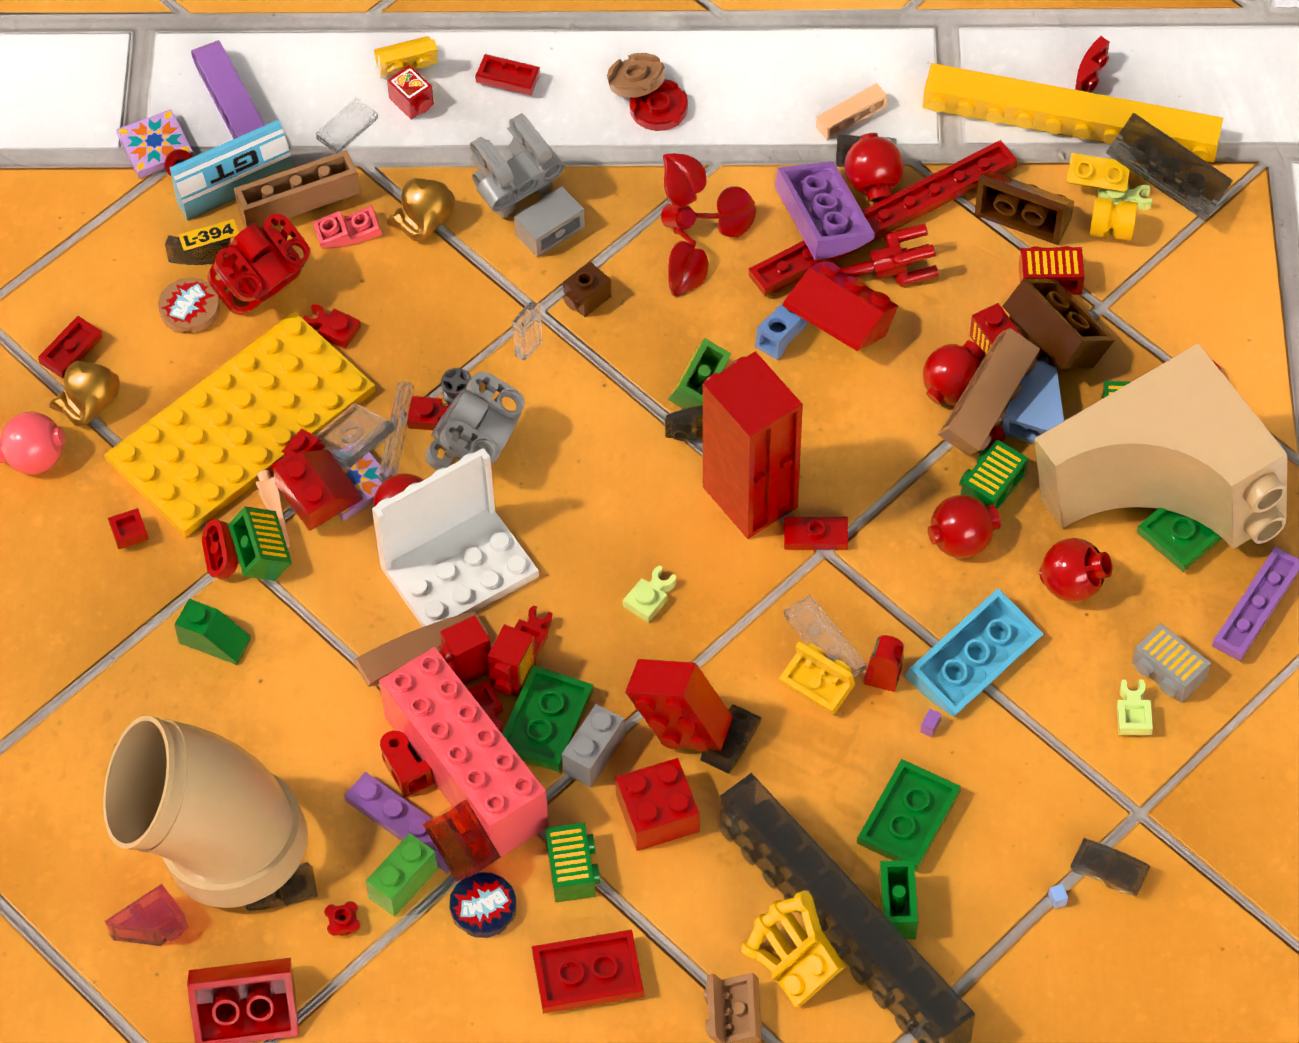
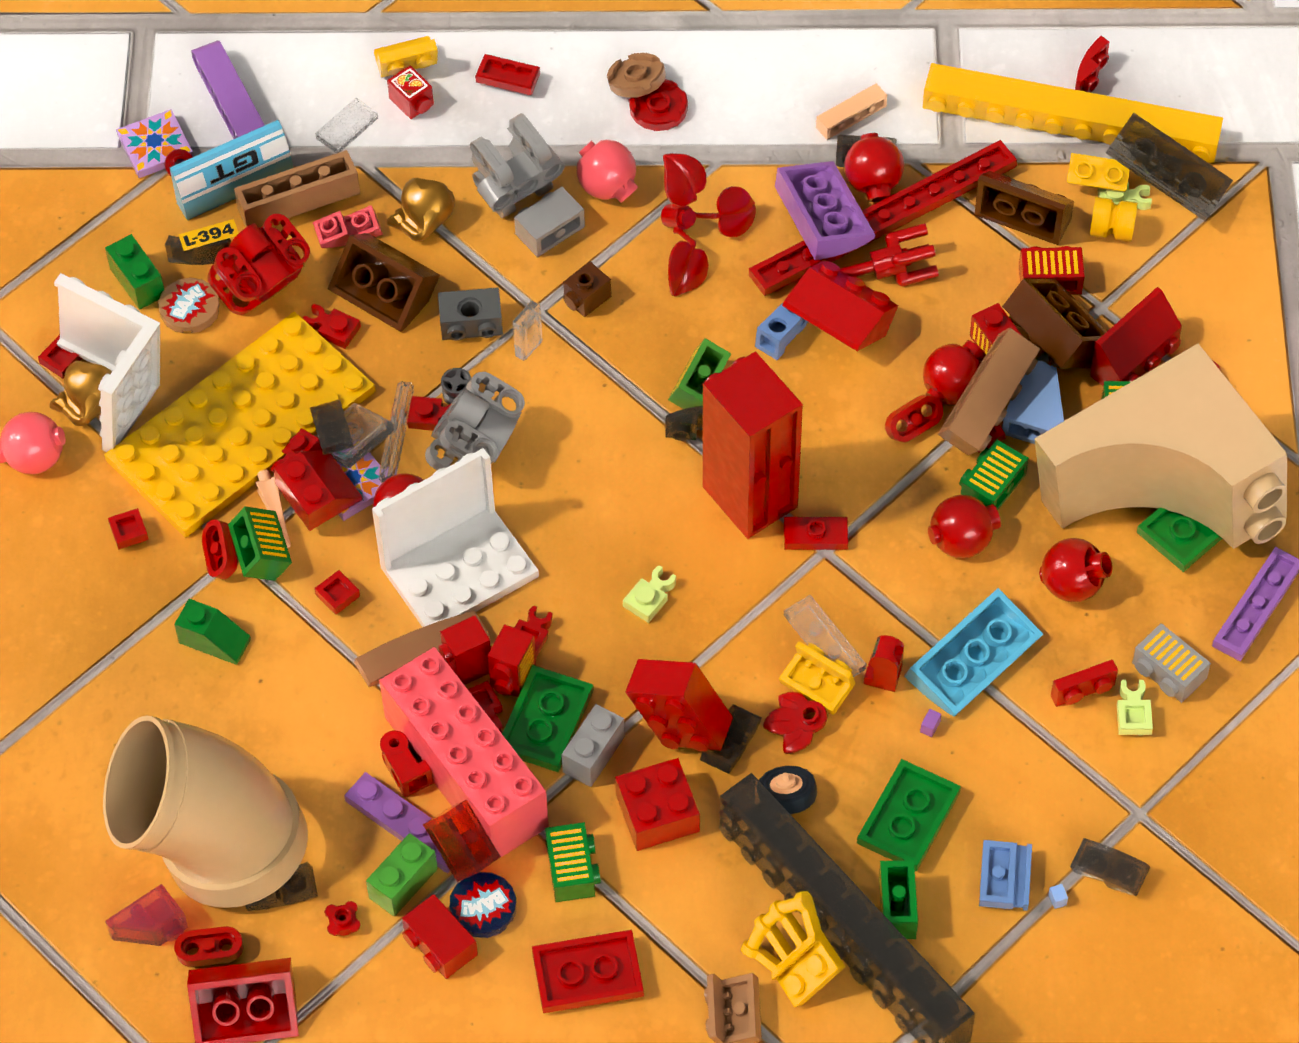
none -> white bracket [54,273,160,452]
none -> green brick [105,234,164,310]
none -> red plate [174,926,244,967]
none -> clear smoke slope [310,399,354,455]
none -> red plate [314,570,360,615]
none -> reddish brown slope [328,233,440,332]
none -> red brick [402,894,478,979]
none -> dark grey brick [438,287,503,341]
none -> coral brick [577,140,638,203]
none -> black wheel [757,766,817,815]
none -> red plate [763,692,828,754]
none -> red plate [885,395,943,442]
none -> medium blue plate [979,840,1032,911]
none -> red plate [1051,659,1118,707]
none -> red slope [1090,287,1182,386]

